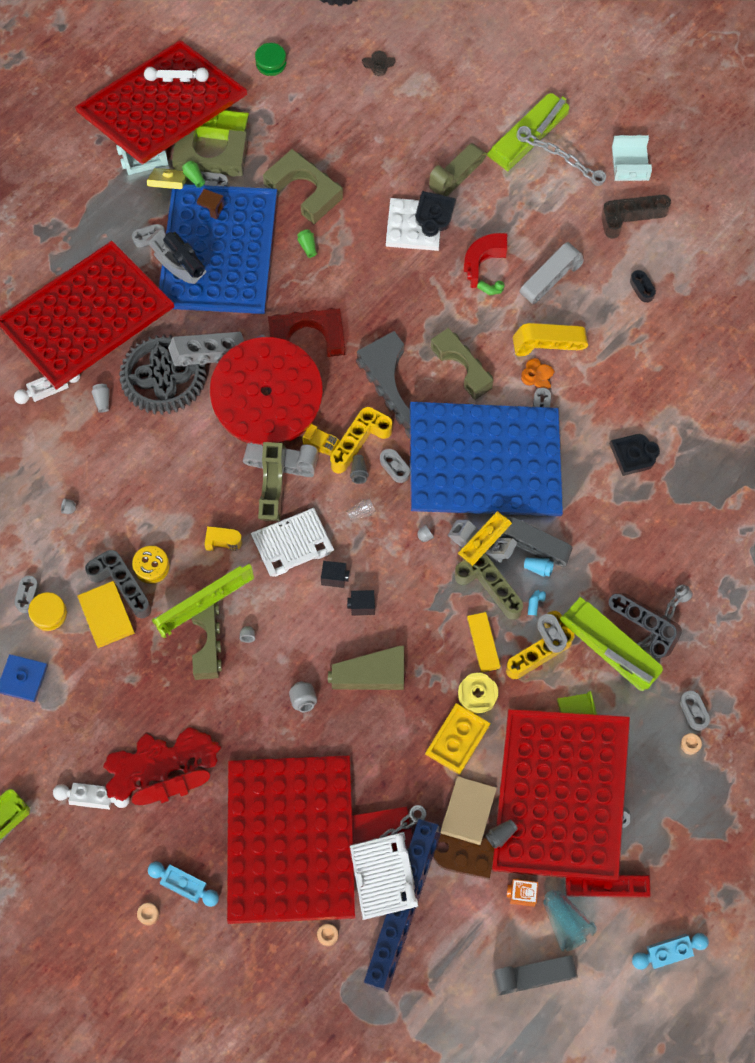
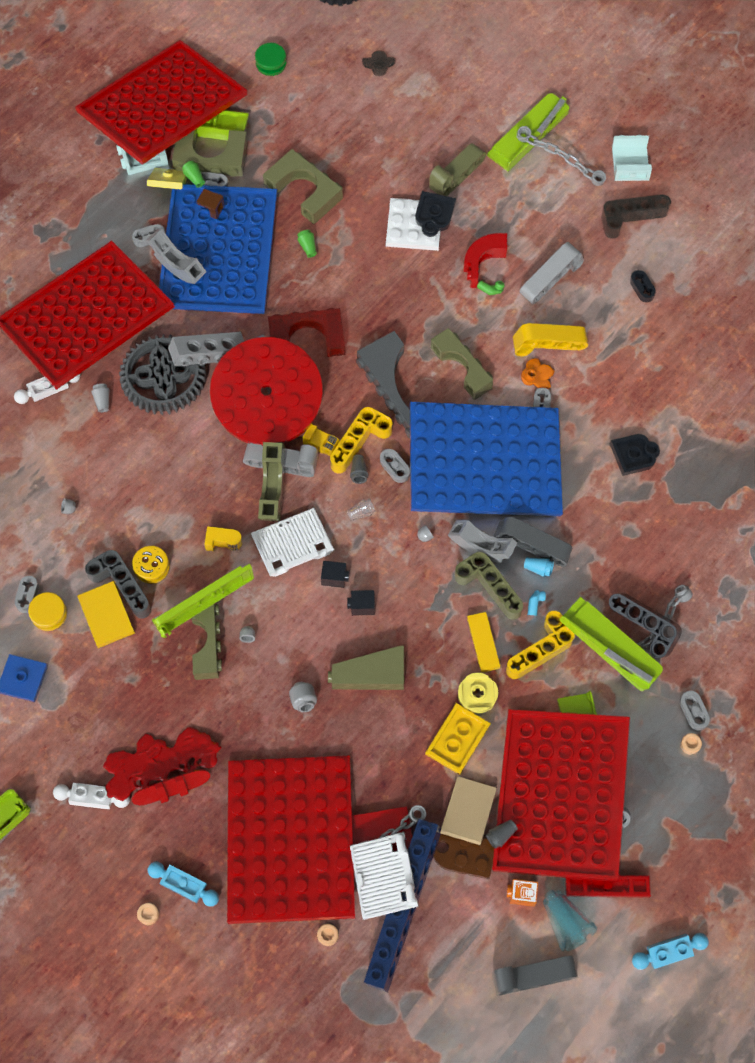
white plate [144,67,209,82] -> none
black piece [163,231,205,278] -> none
yellow tile [458,511,512,566] -> none
light grey plate [537,614,567,653] -> none

